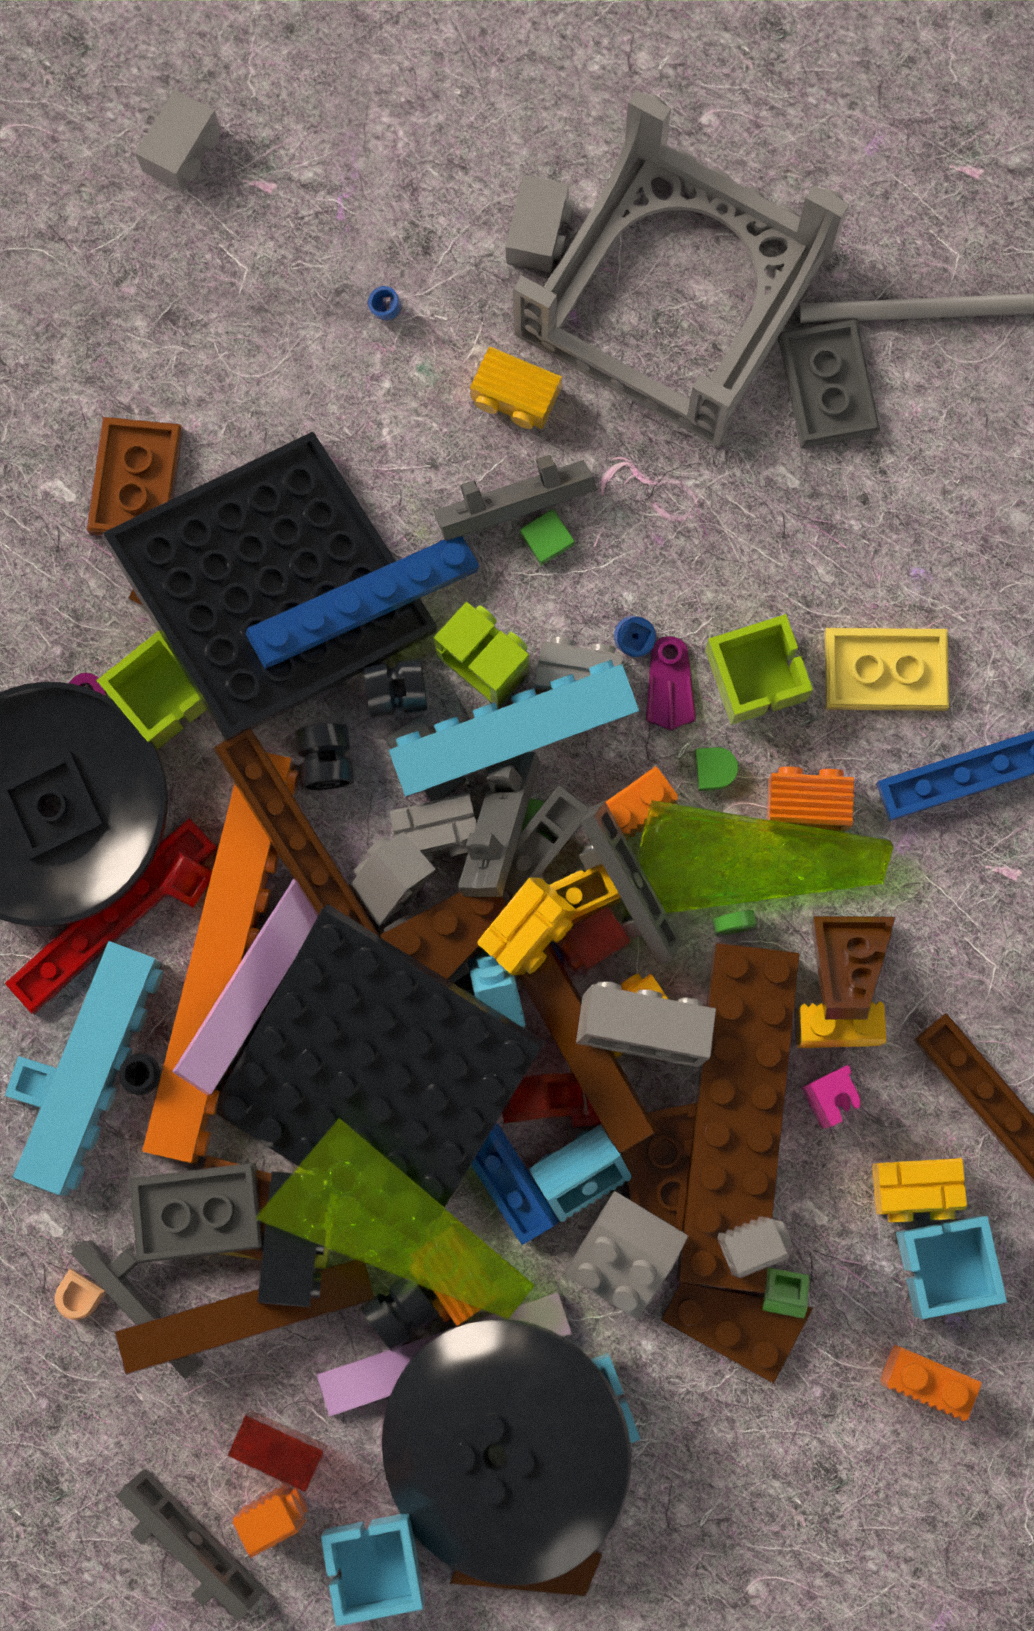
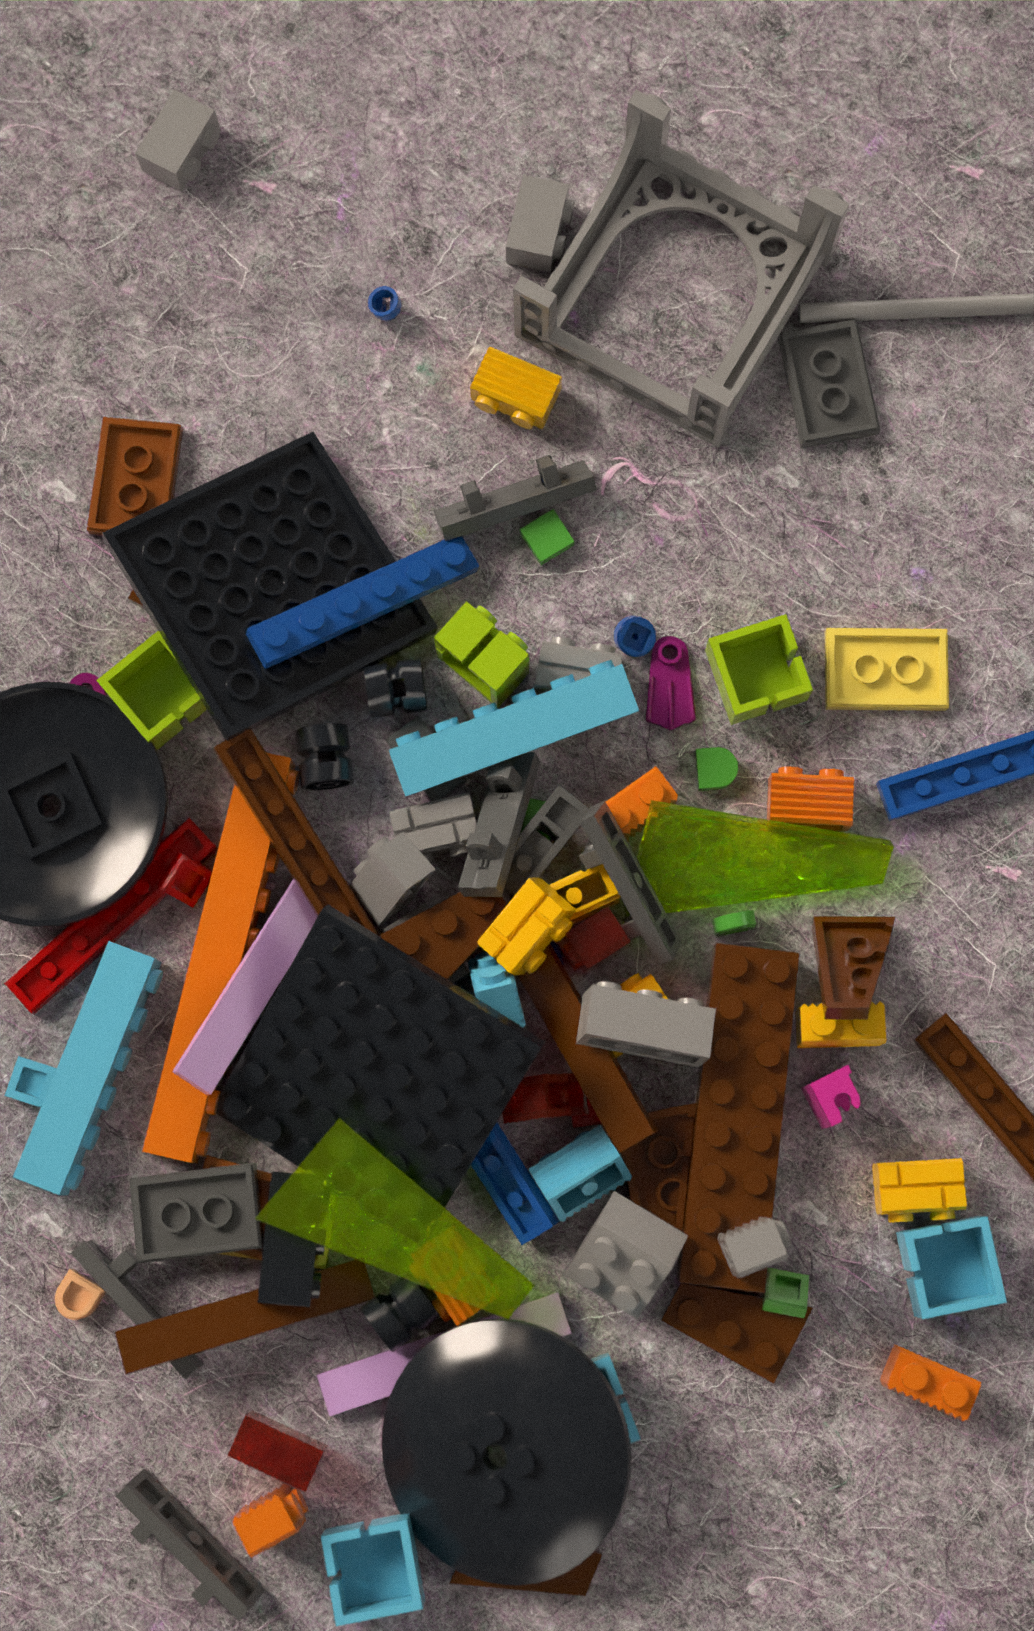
black cone [119,1053,162,1095] -> none

